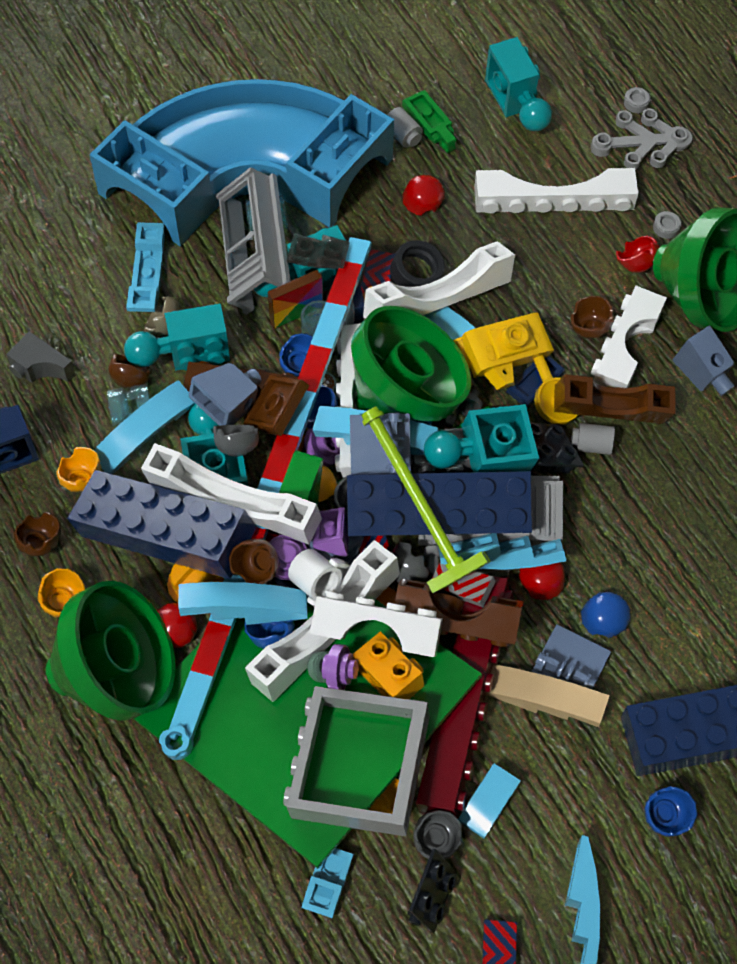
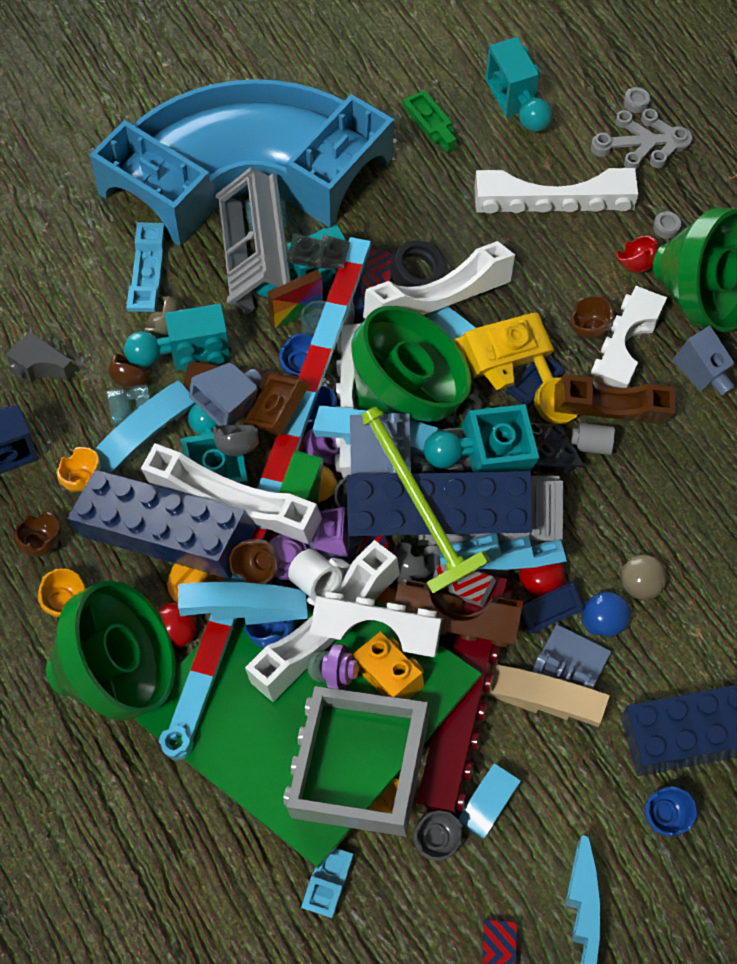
light grey brick [387,107,423,148] -> none
red hair [402,175,445,216] -> none
black hinge [407,848,457,933] -> none
none -> dark blue tile [521,581,585,634]
none -> dark tan hair [620,554,666,600]

